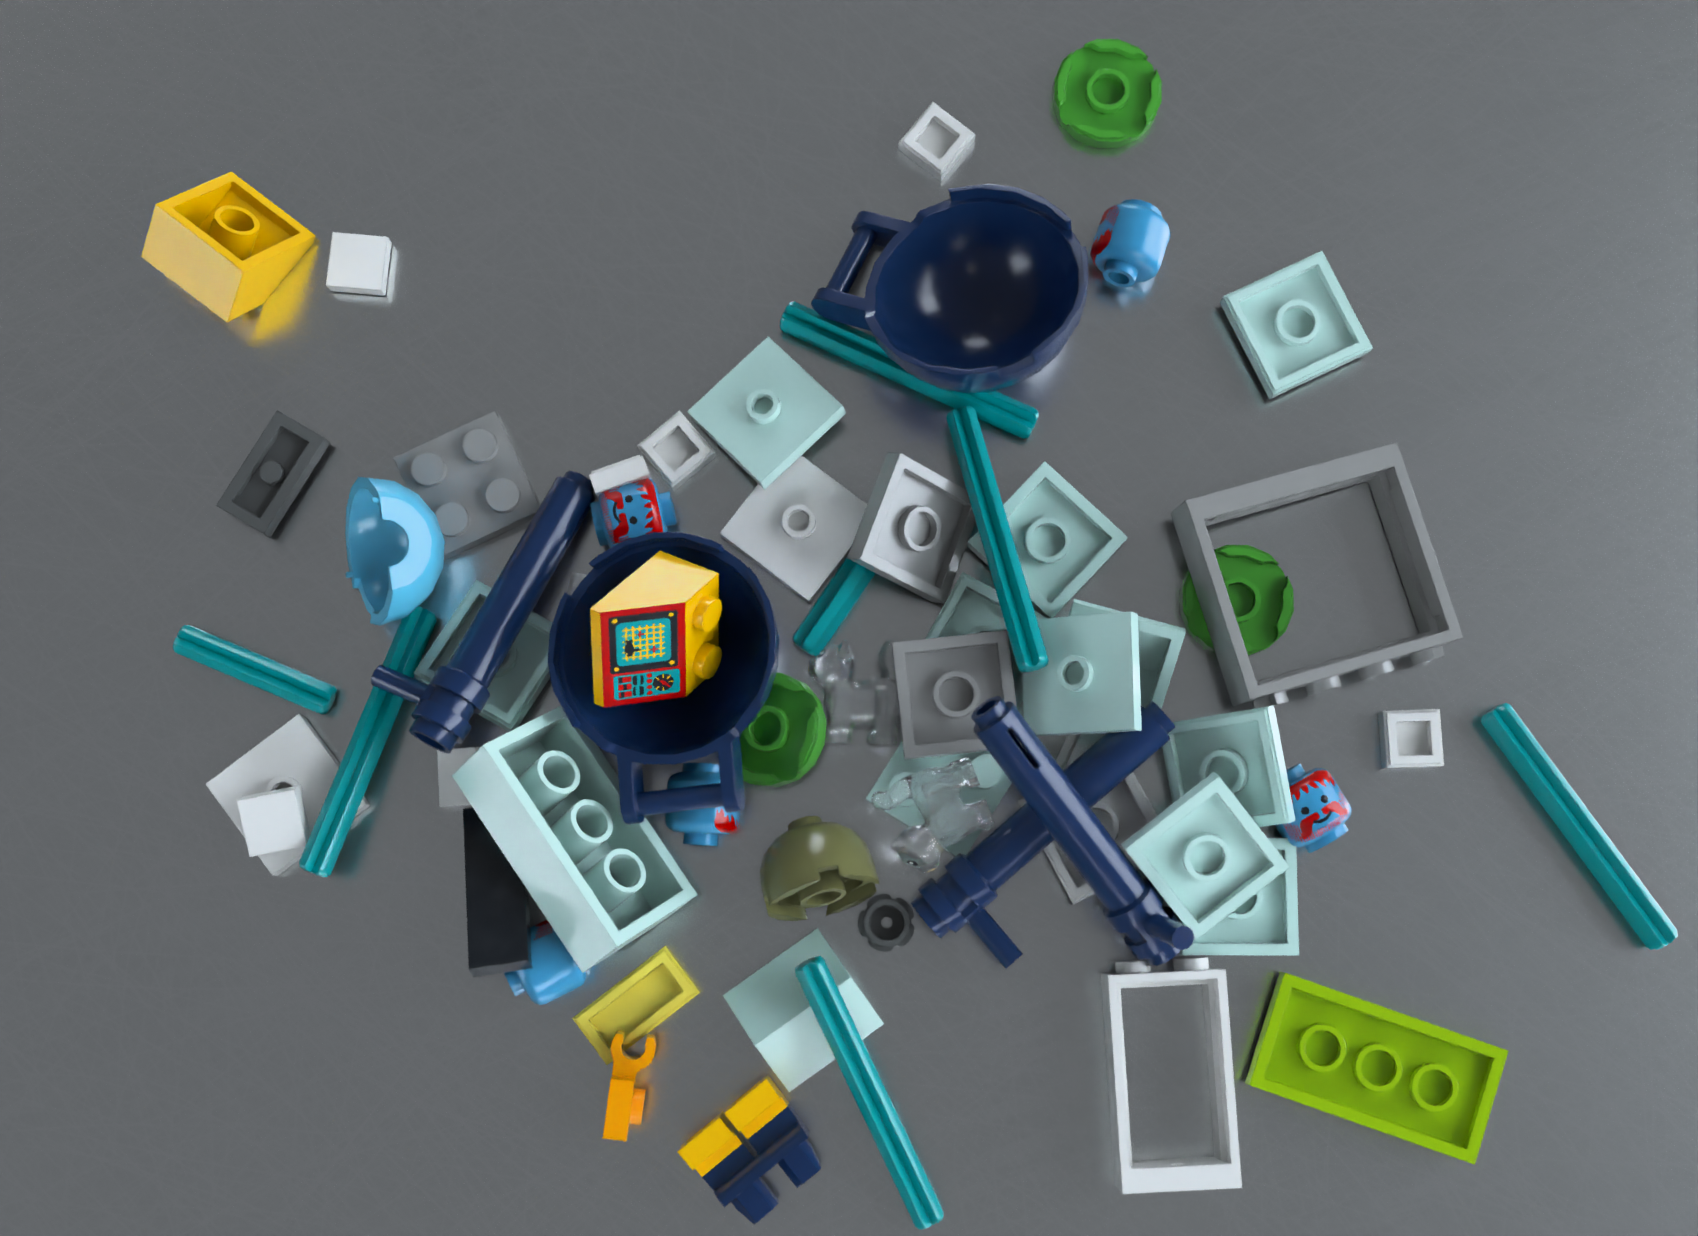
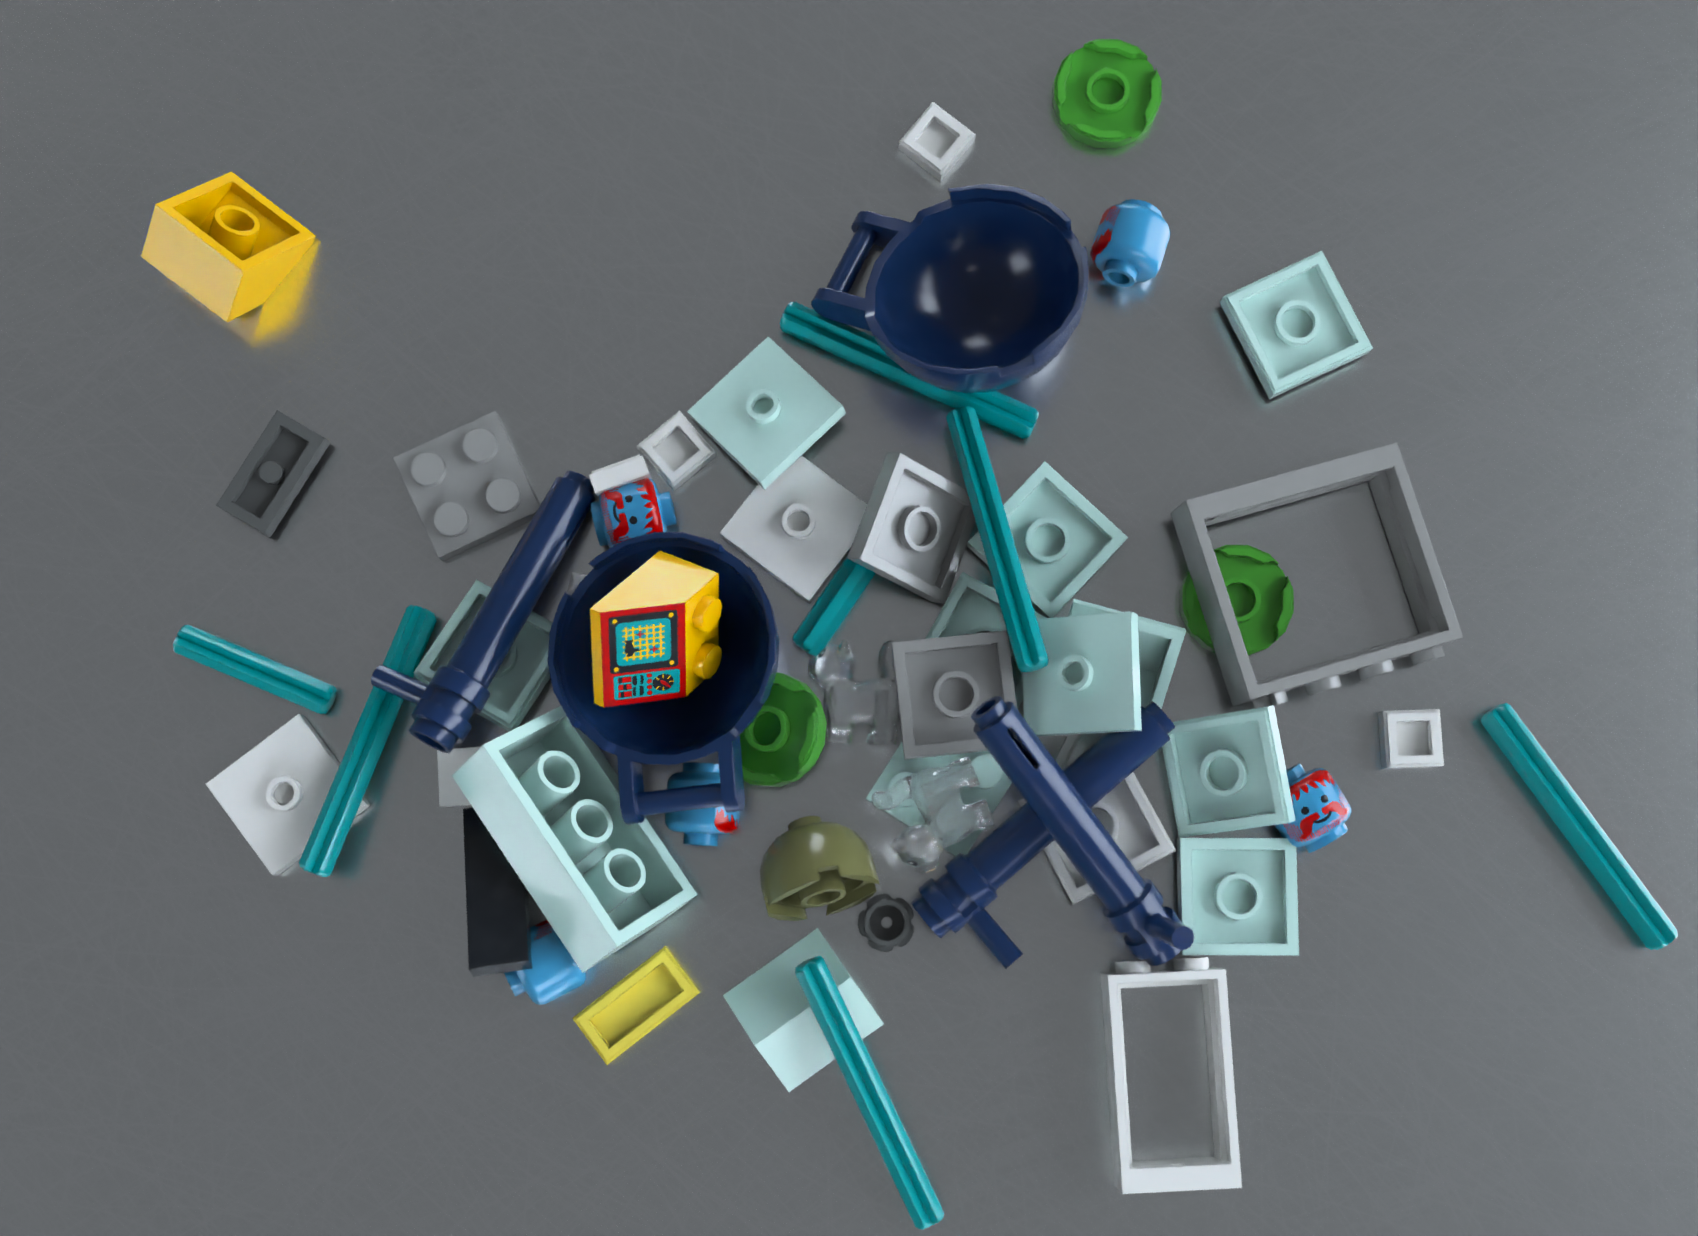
white tile [236,785,310,857] -> none
white tile [326,232,392,296] -> none
medium azure cylinder [345,477,445,626] -> none
light orange plate [602,1030,657,1141] -> none
hips [677,1074,821,1224] -> none
light aqua plate [1121,772,1290,940] -> none
lime plate [1245,972,1509,1165] -> none

